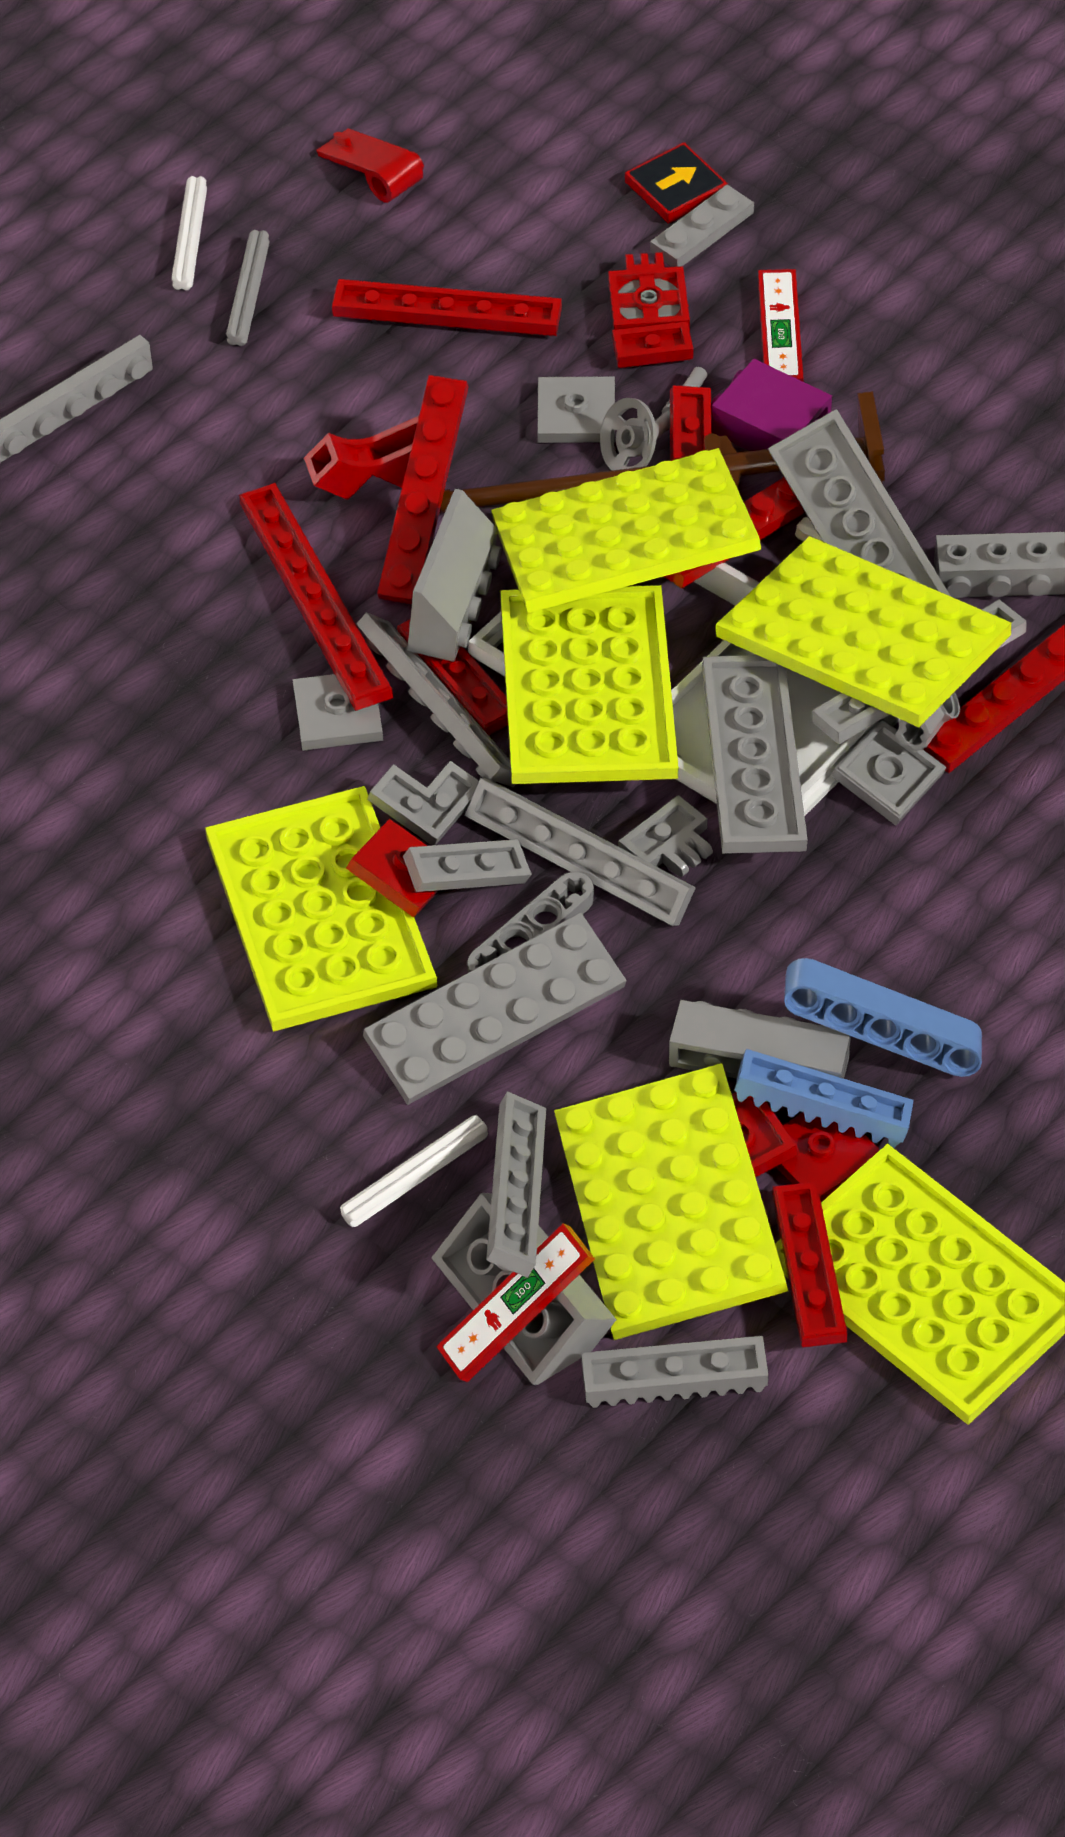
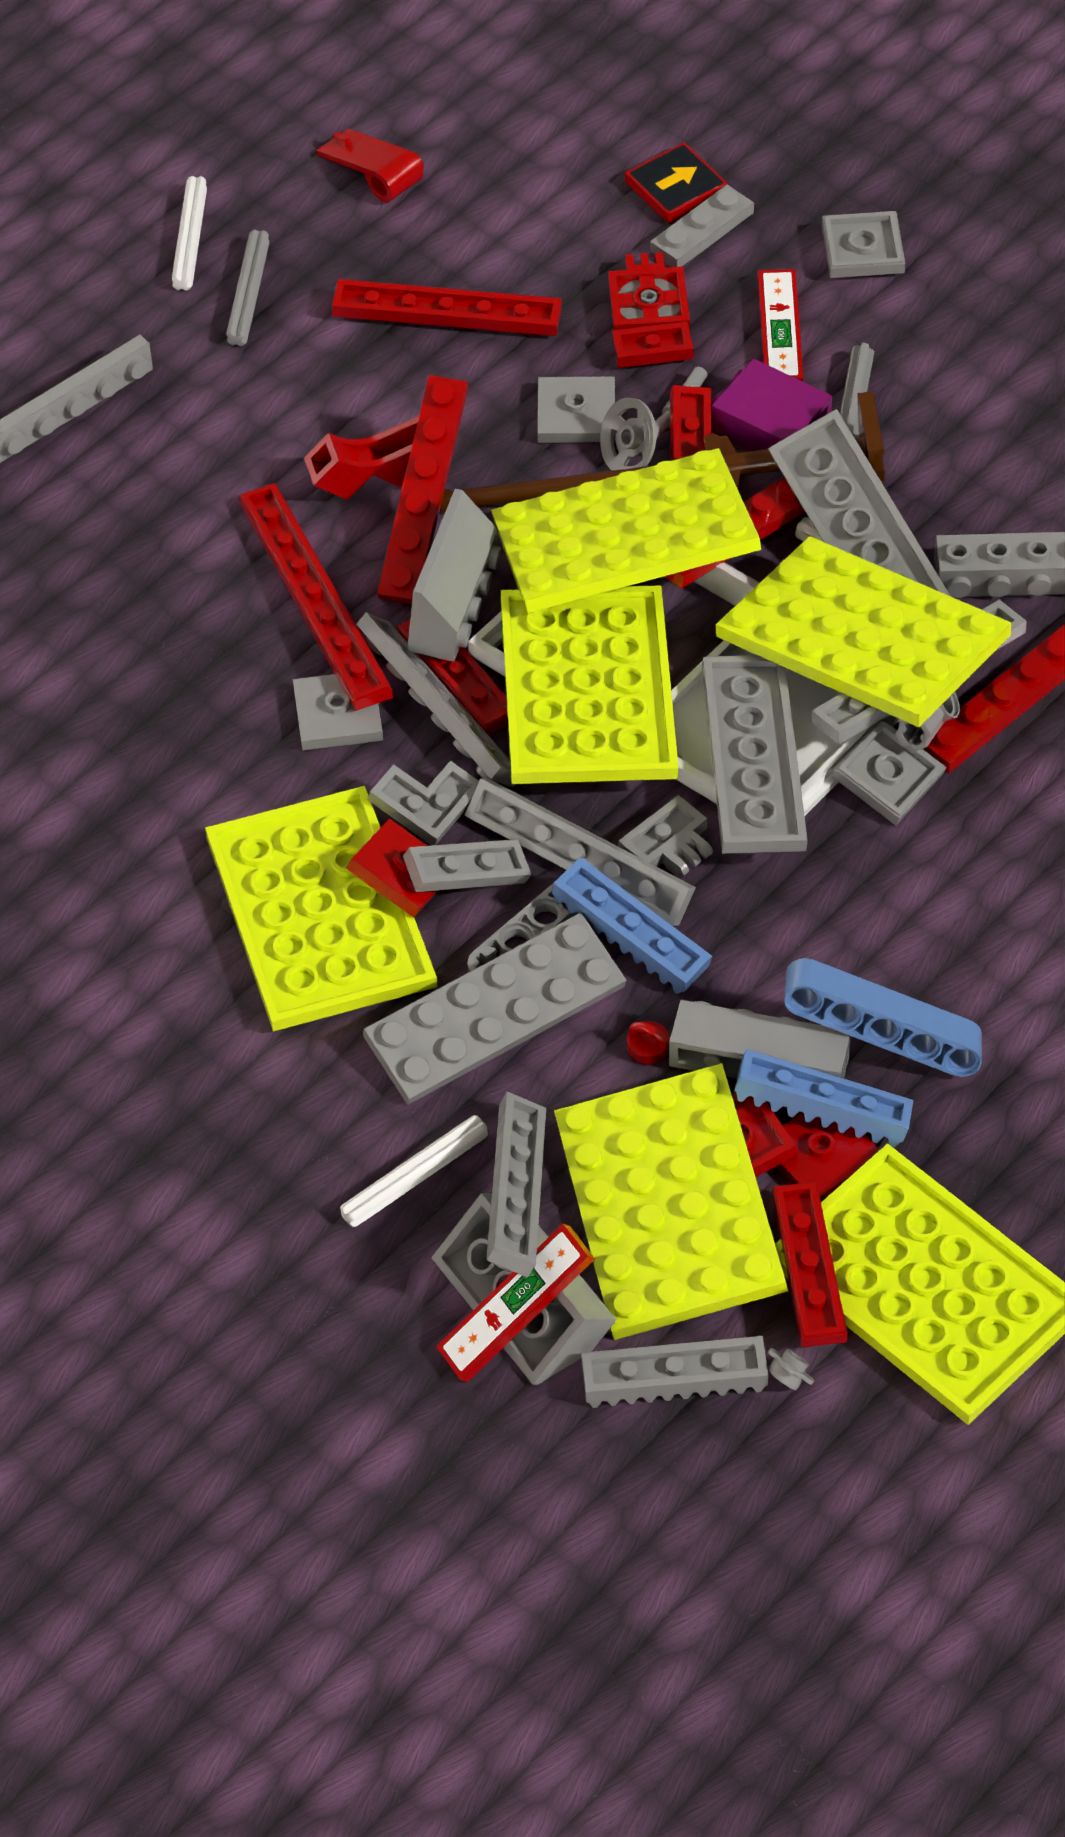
none -> medium blue gear [552,857,712,994]
none -> red tile [627,1021,670,1065]
none -> light grey plate [767,1348,815,1390]
none -> light grey plate [822,211,905,278]
none -> light grey axle [840,343,874,438]

